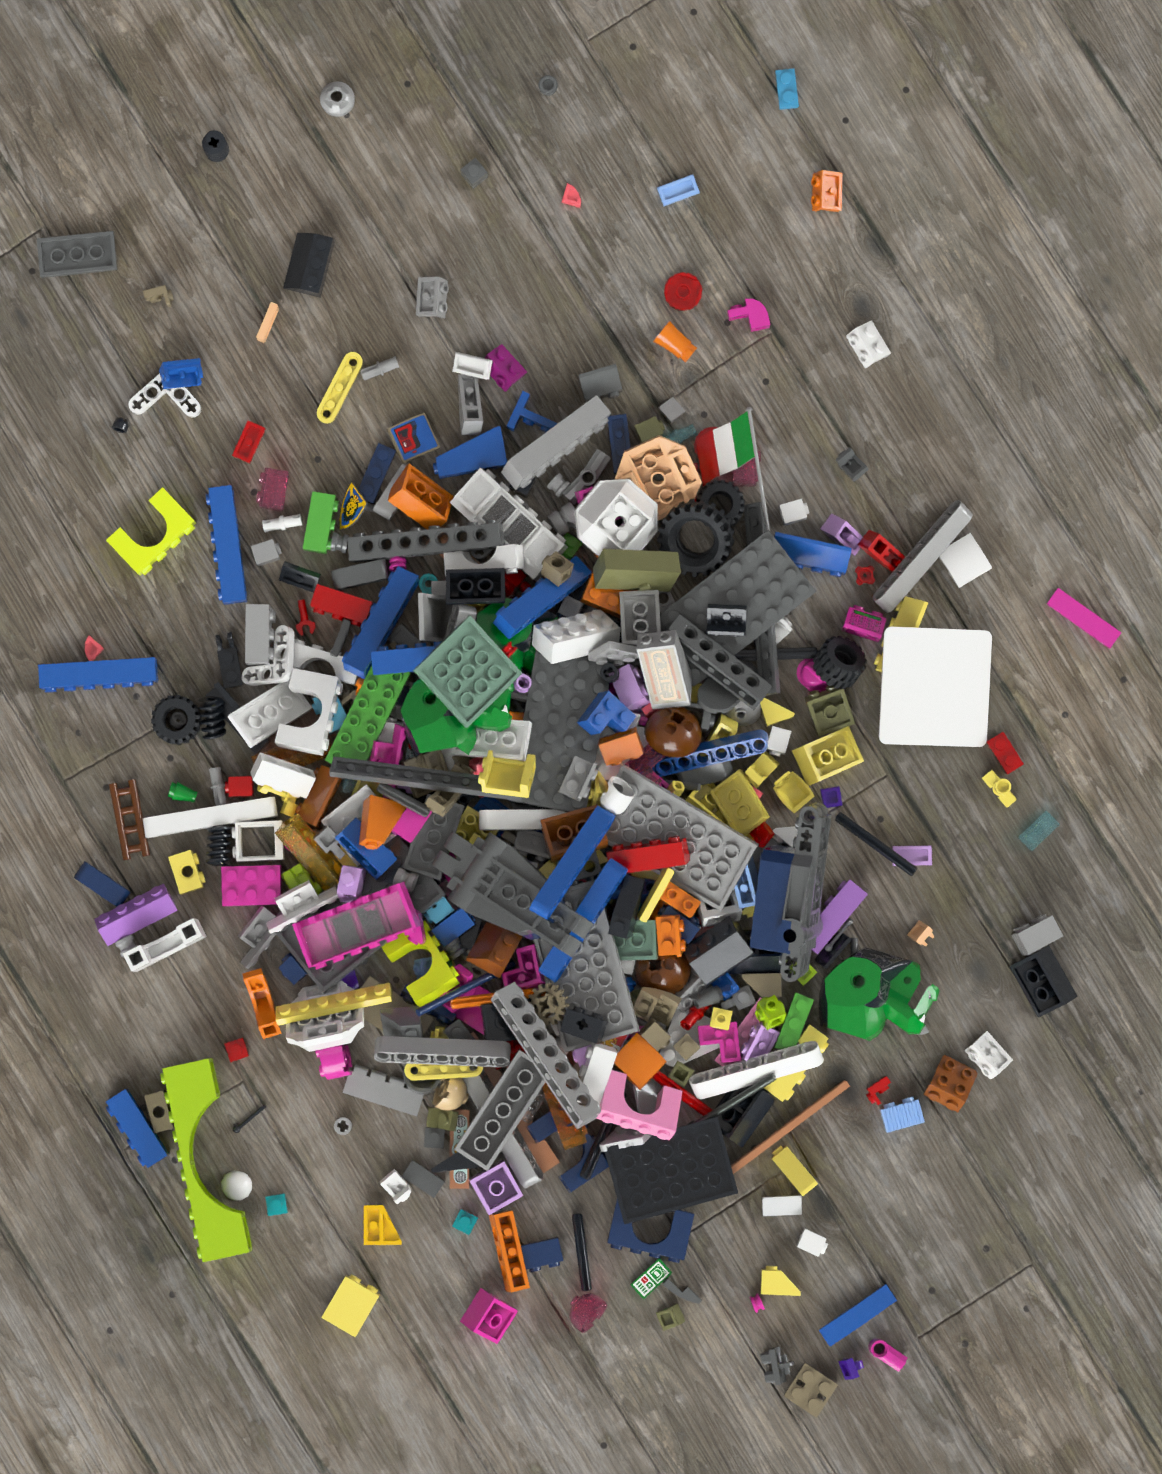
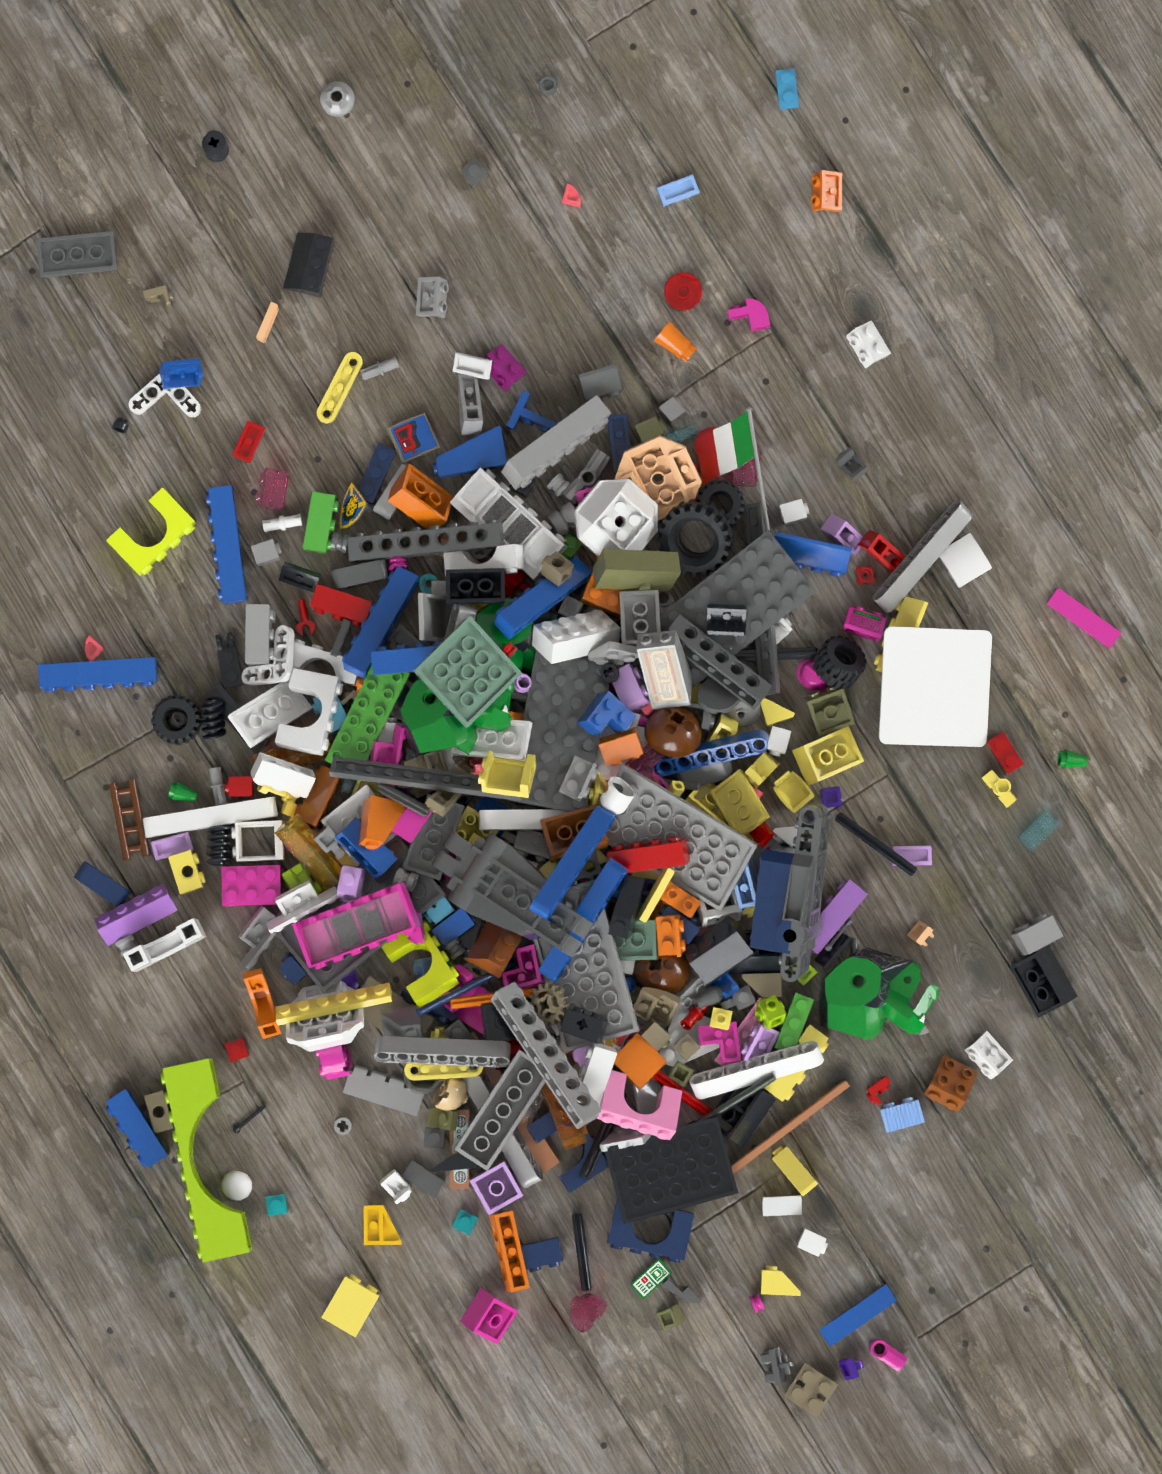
none -> lavender tile [151,831,194,861]
none -> green cone [1057,749,1088,769]

